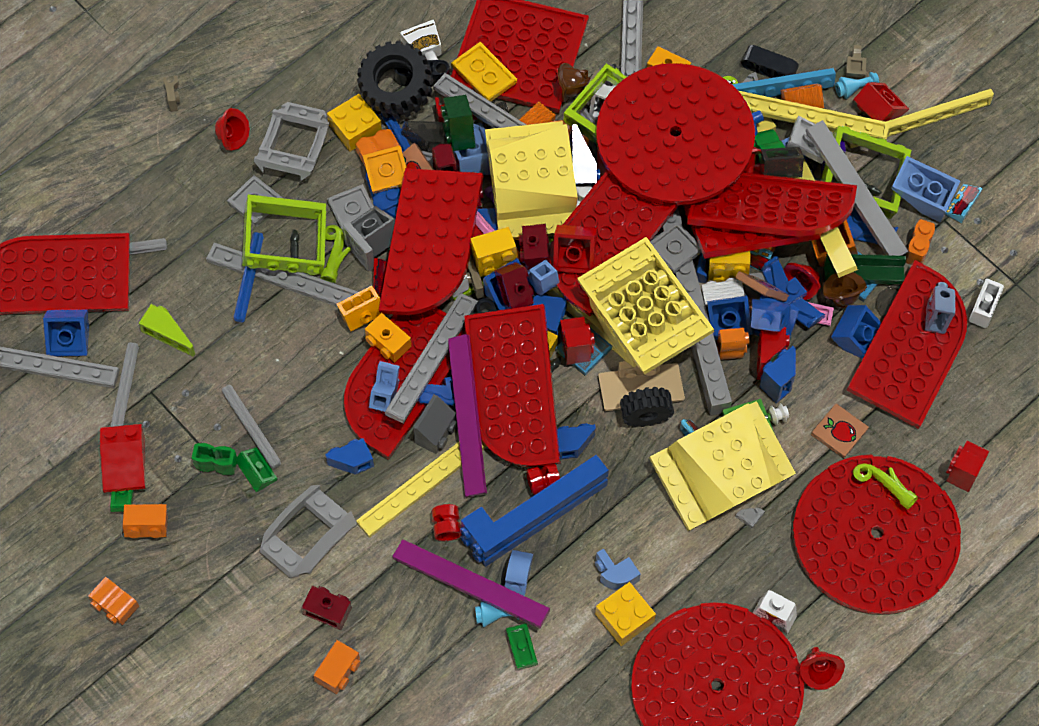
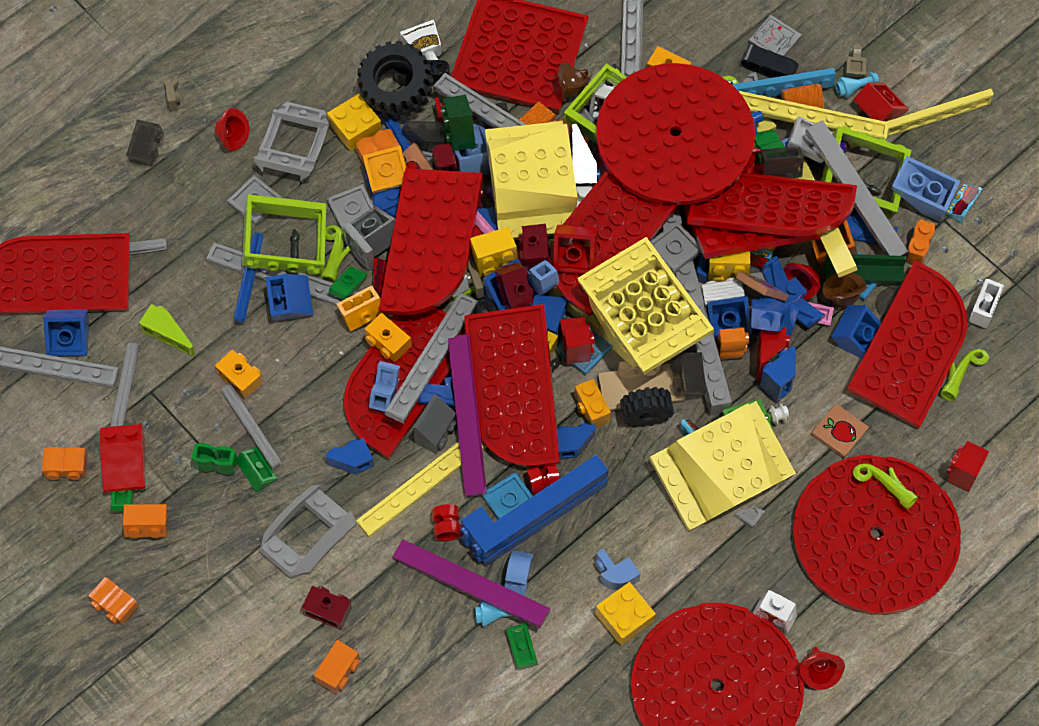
yellow tile [451,42,517,102] -> none
sand blue torso [925,282,955,334] -> none
none -> orange brick [42,447,88,480]
none -> clear smoke brick [126,119,164,166]
none -> light orange brick [215,349,262,399]
none -> blue slope [265,274,314,321]
none -> green plate [329,266,367,300]
none -> dark azure tile [481,472,533,519]
none -> light orange brick [574,379,611,428]
none -> clear smoke brick [670,352,707,397]
none -> light grey tile [748,15,802,56]
none -> lime plant [940,349,989,401]

